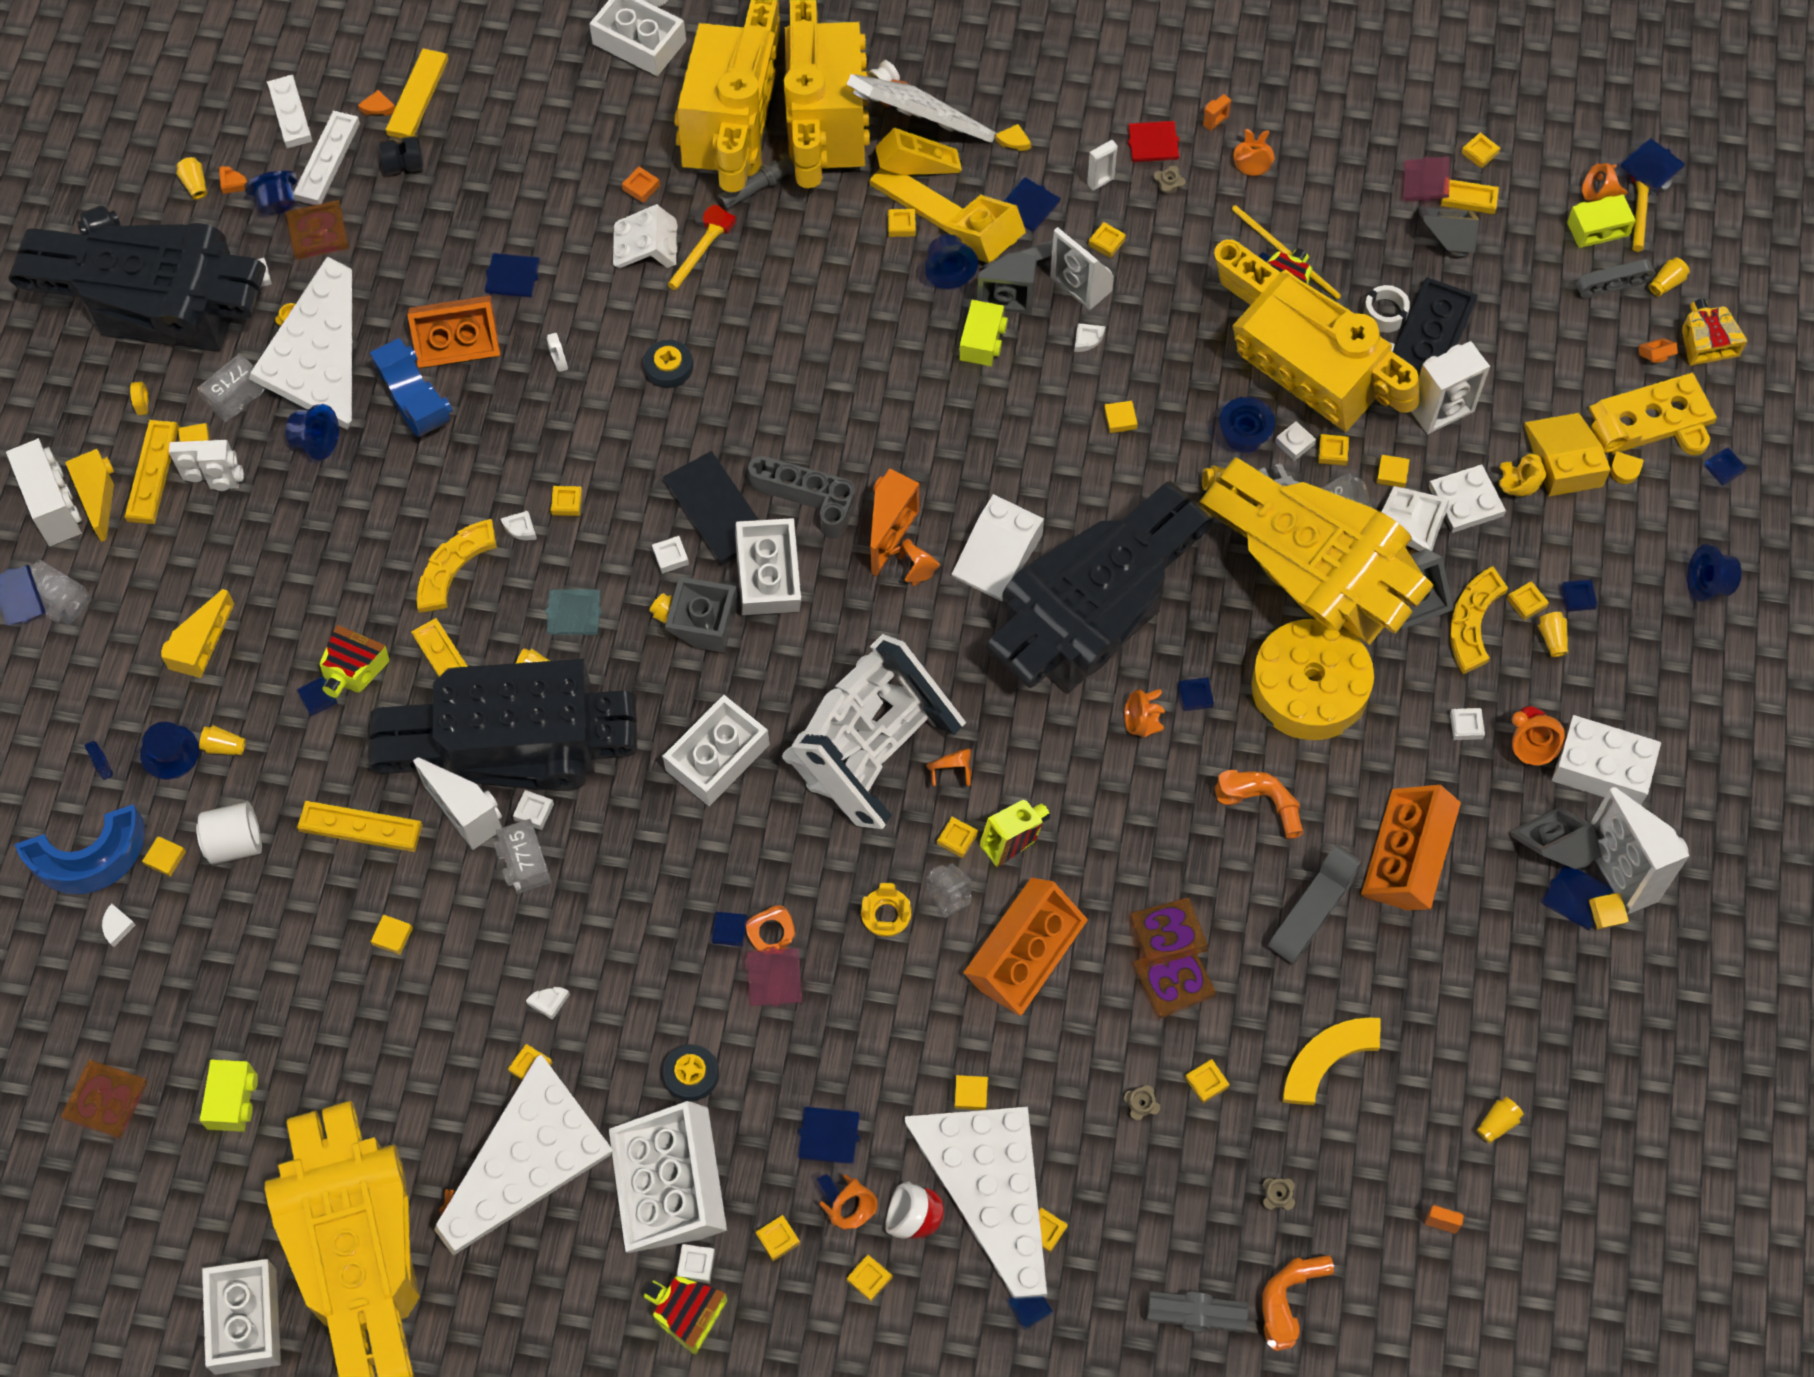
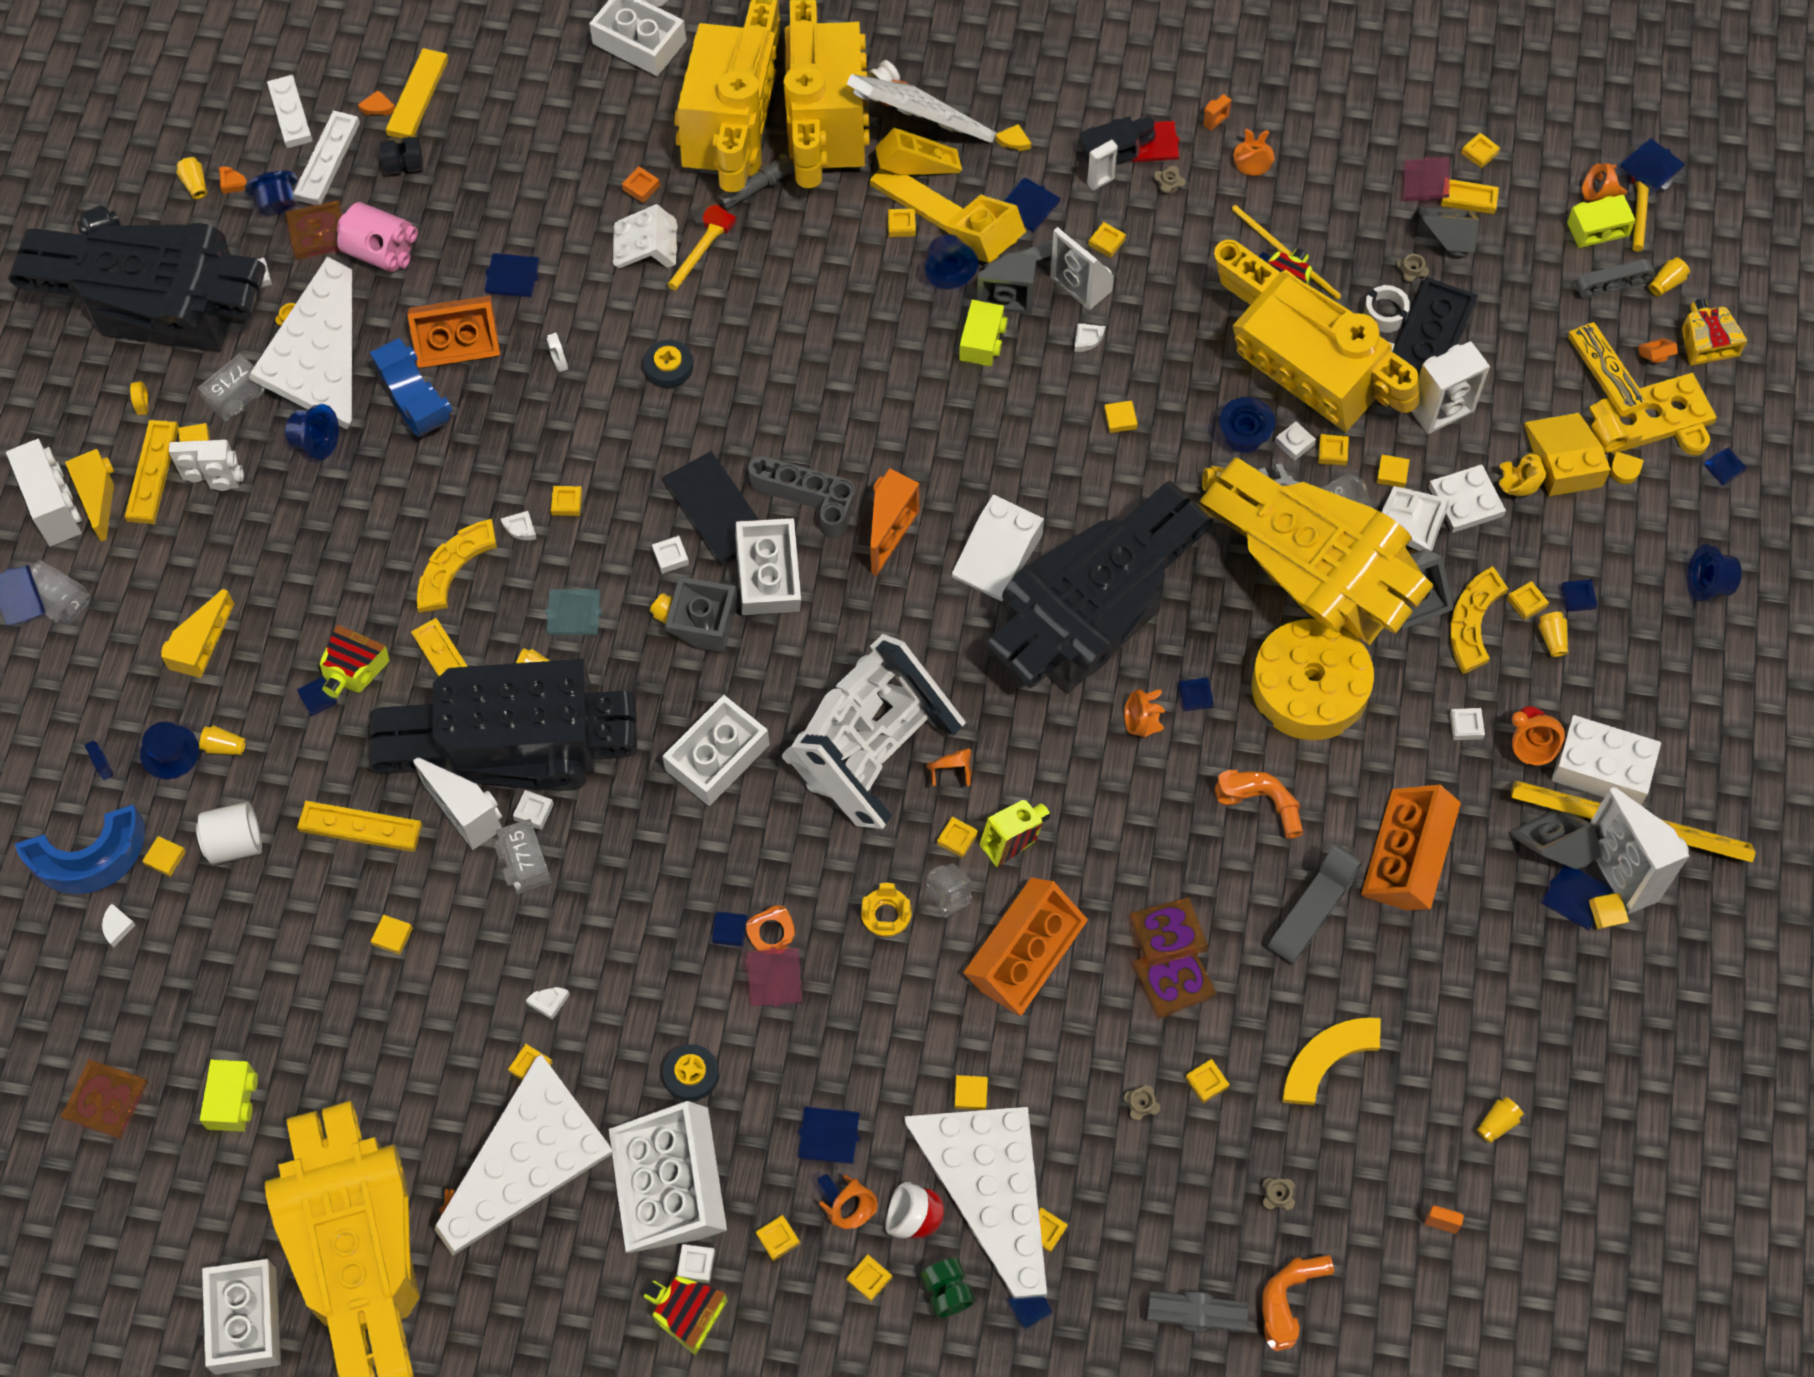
orange piece [889,539,940,586] -> none
none -> bright pink cylinder [337,202,418,272]
none -> dark green wheel [920,1258,976,1318]
none -> black hinge [1079,116,1156,166]
none -> dark tan plate [1397,254,1429,282]
none -> yellow tile [1511,780,1756,862]
none -> yellow tile [1568,322,1648,417]

